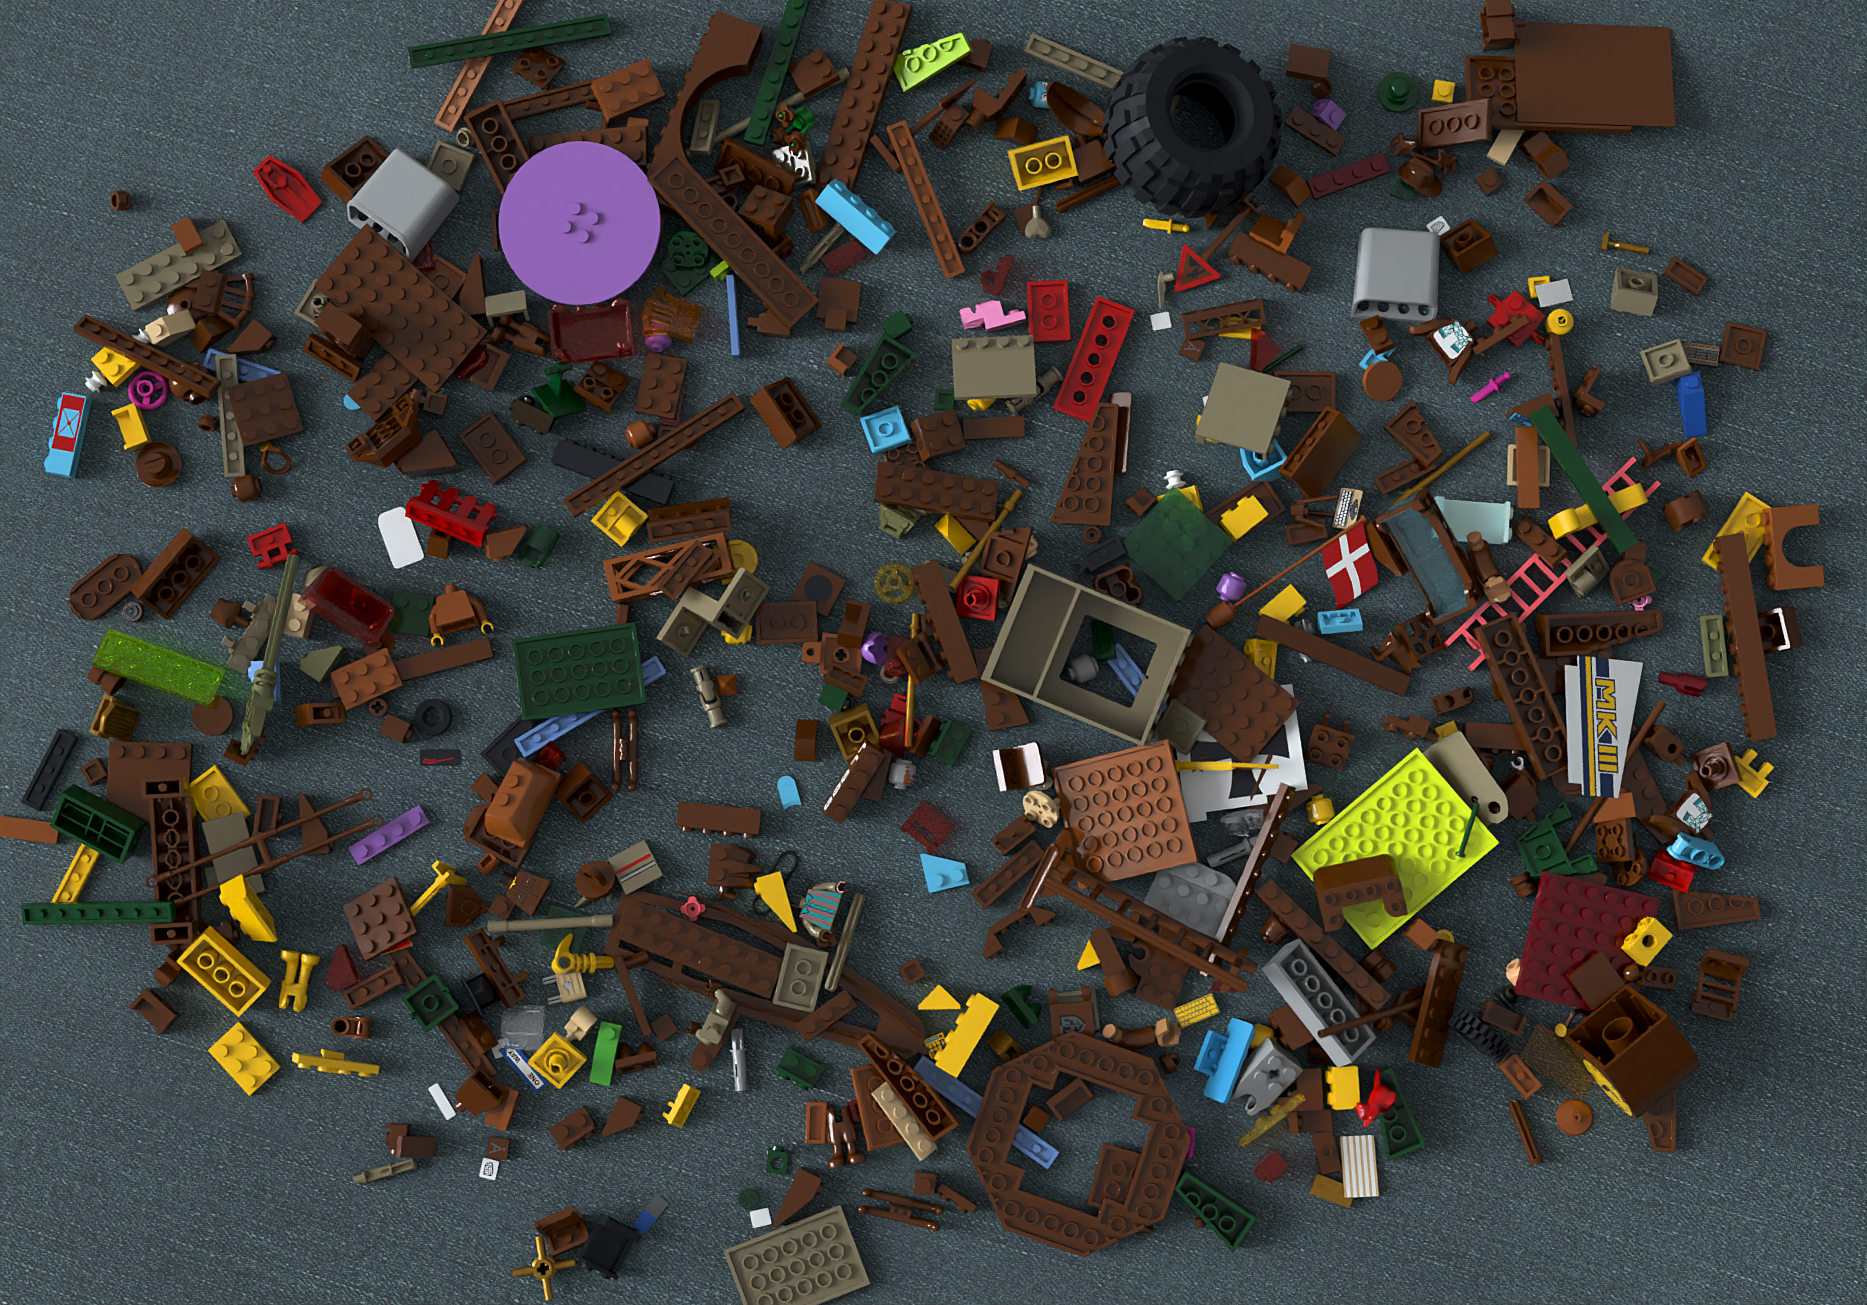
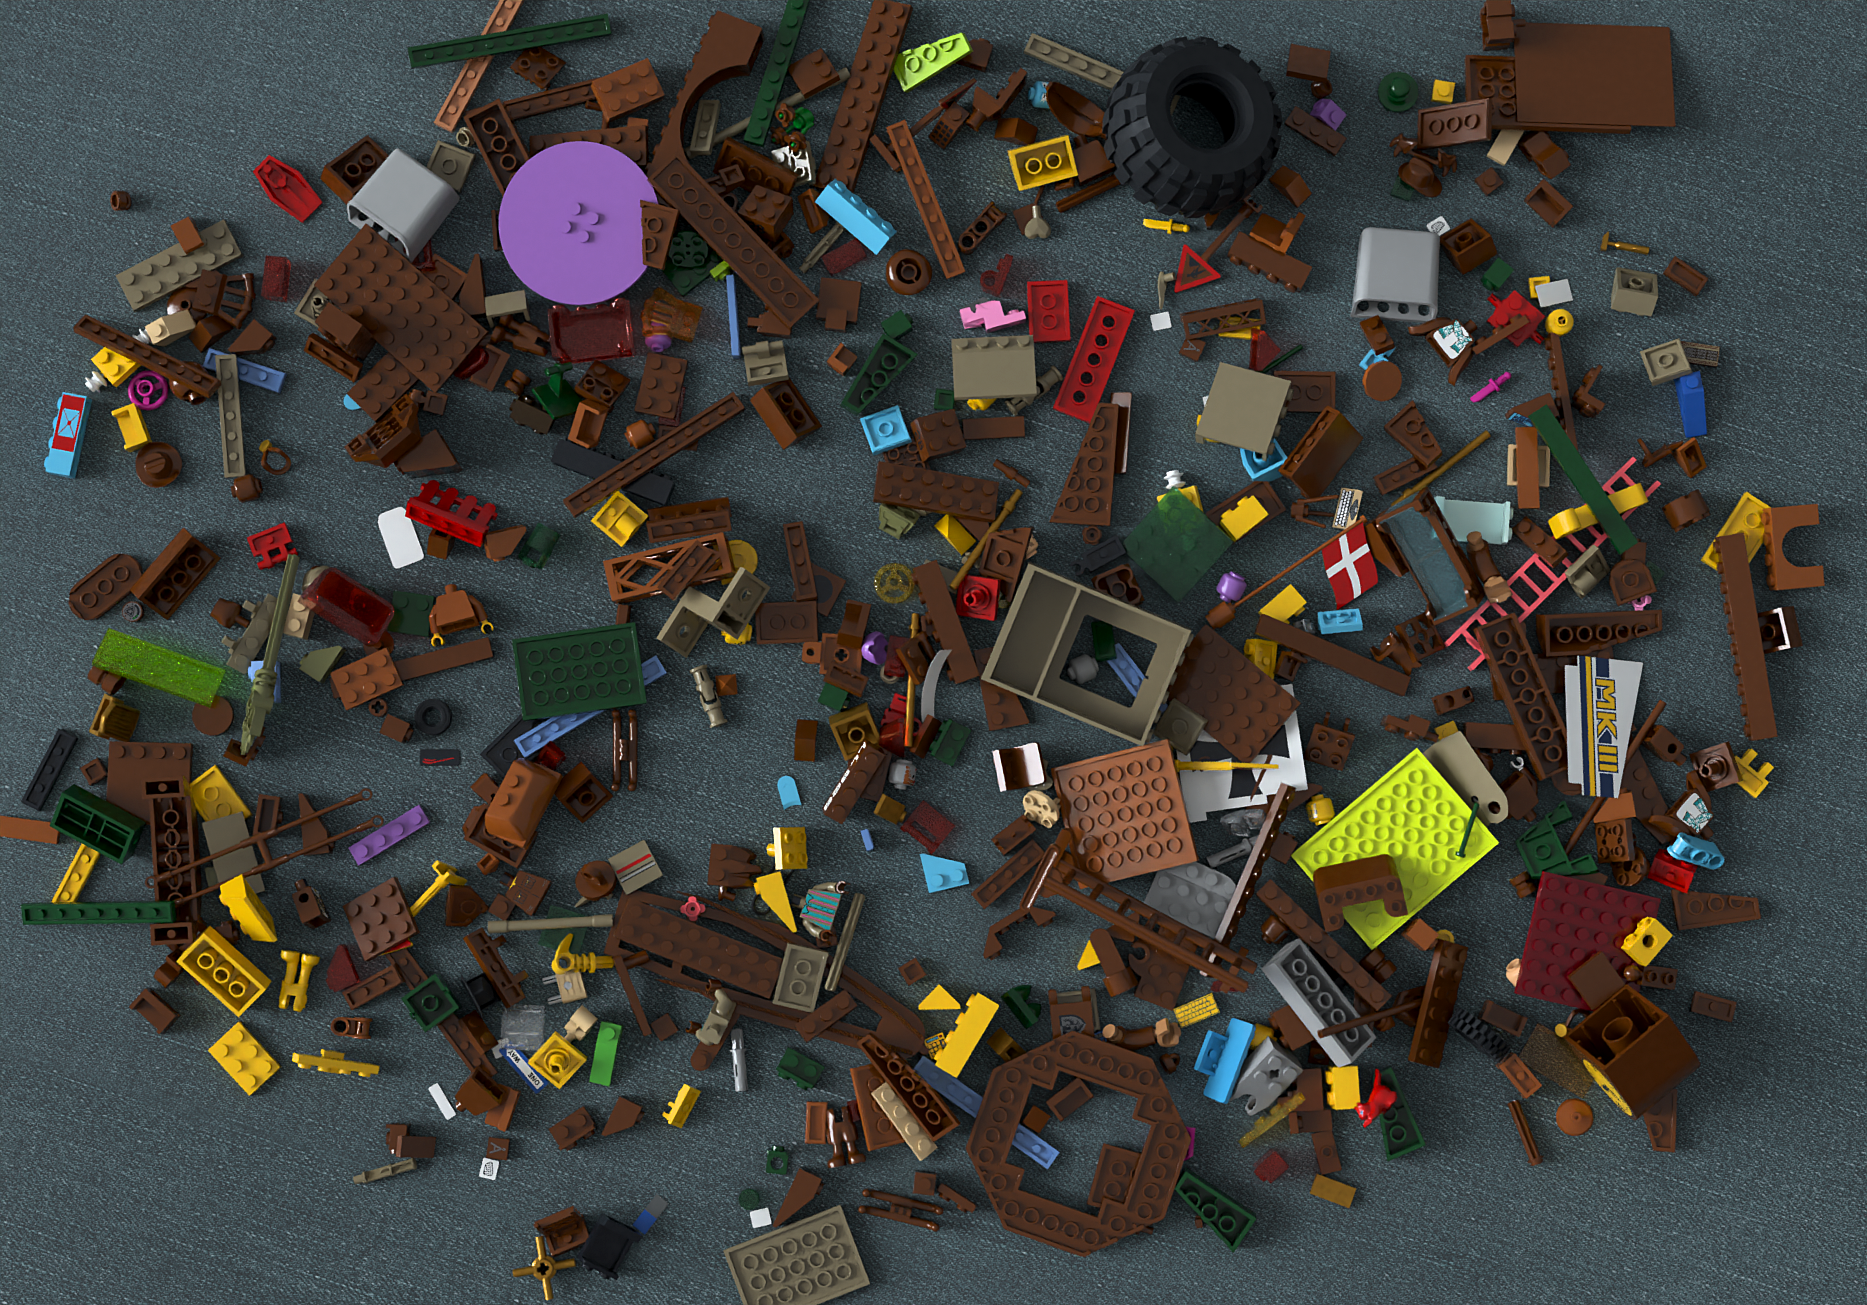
reddish brown plate [198,414,218,432] -> none
reddish brown plate [226,372,304,447] -> none
dark orange slope [295,702,345,727] -> none
reddish brown tile [458,411,528,485] -> none
reddish brown tile [615,1041,660,1075] -> none
reddish brown brick [676,801,762,839] -> none
reddish brown panel [1124,487,1157,518] -> none
reddish brown plate [1284,518,1329,547] -> none
dark red plate [1307,152,1390,200] -> none
sticker [1340,1135,1379,1198] -> none
pearl dark grey plate [1494,985,1518,1009] -> none
dark red arm [1658,670,1707,697] -> none
reddish brown plate [1695,948,1750,1013] -> none
olive plate [1700,614,1729,678] -> none
reddish brown tile [1718,322,1768,371] -> none
none -> clear red brick [261,255,291,302]
none -> reddish brown torso [292,879,332,929]
none -> reddish brown wheel [504,369,532,397]
none -> dark orange panel [568,399,609,449]
none -> reddish brown wing [640,200,680,270]
none -> dark tan plate [742,340,789,386]
none -> yellow plate [767,827,808,870]
none -> reddish brown plate [783,521,818,603]
none -> medium blue tile [860,829,875,851]
none -> pearl gold slope [873,794,907,825]
none -> reddish brown hat [886,249,932,295]
none -> white sticker [921,650,952,722]
none -> reddish brown bracket [1273,650,1308,682]
none -> dark green brick [1480,257,1514,292]

